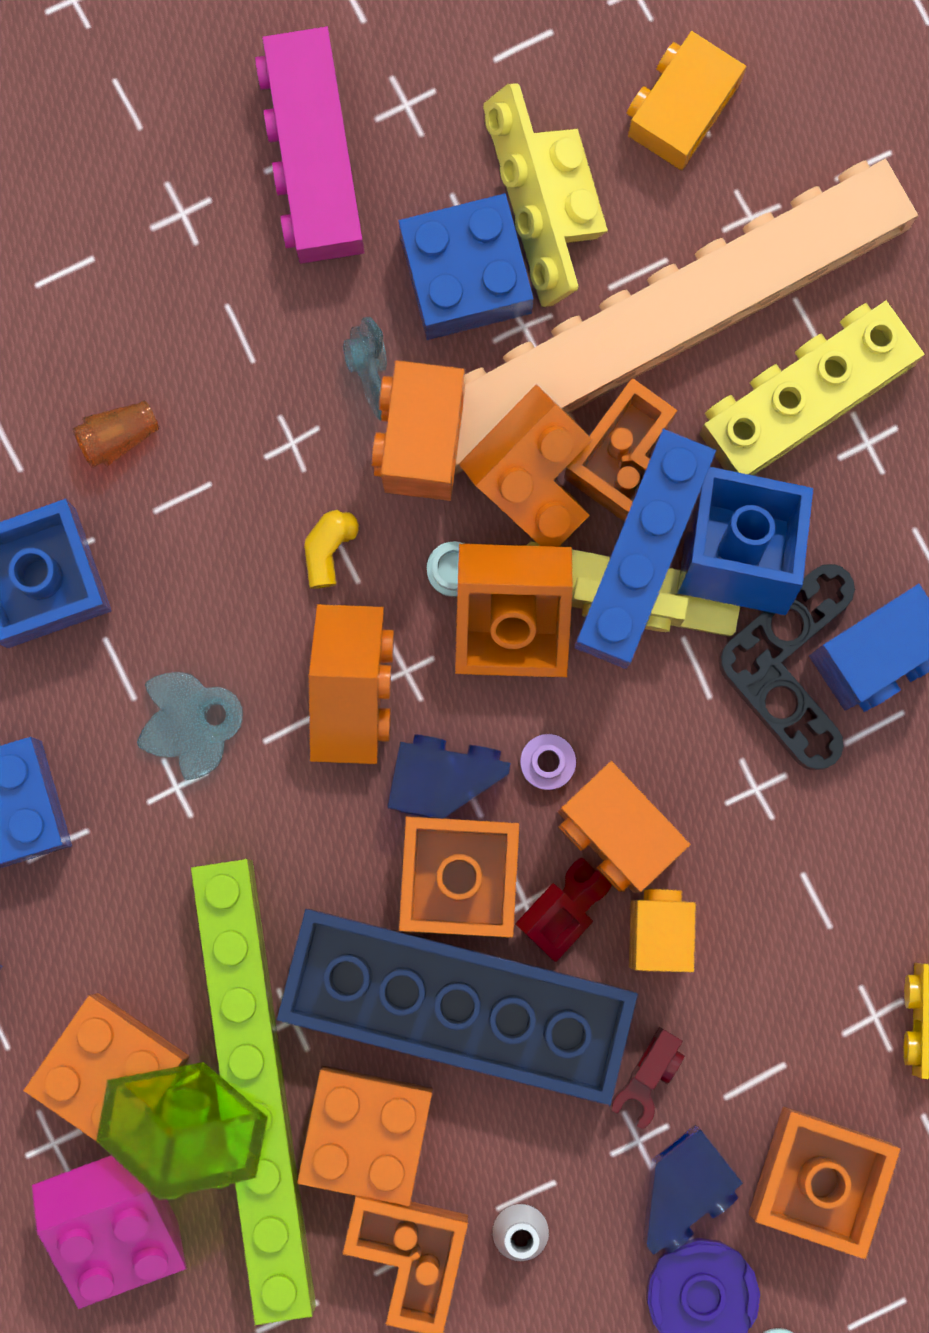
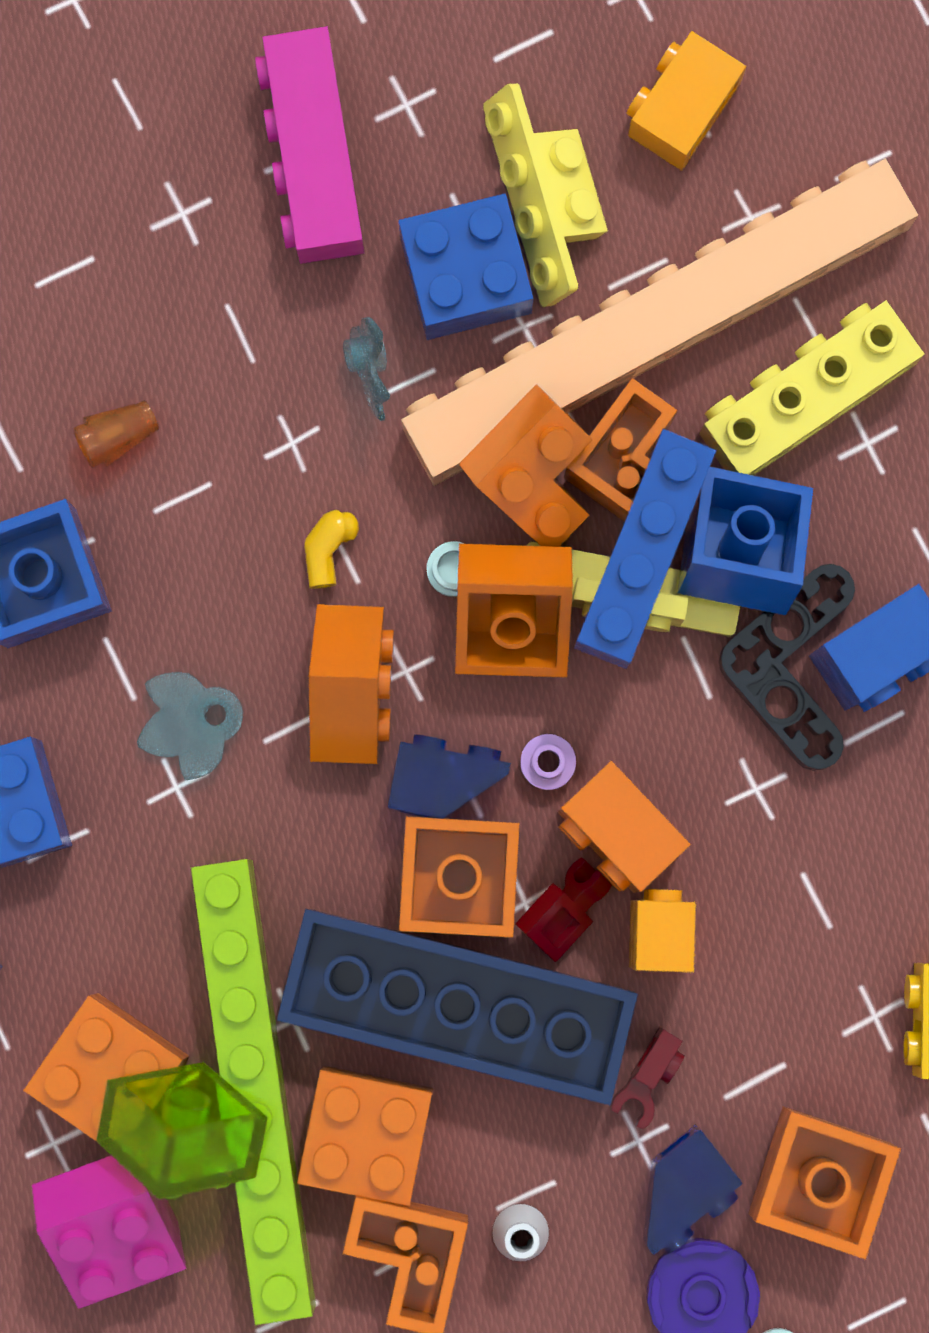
orange brick [372,360,465,501] -> none

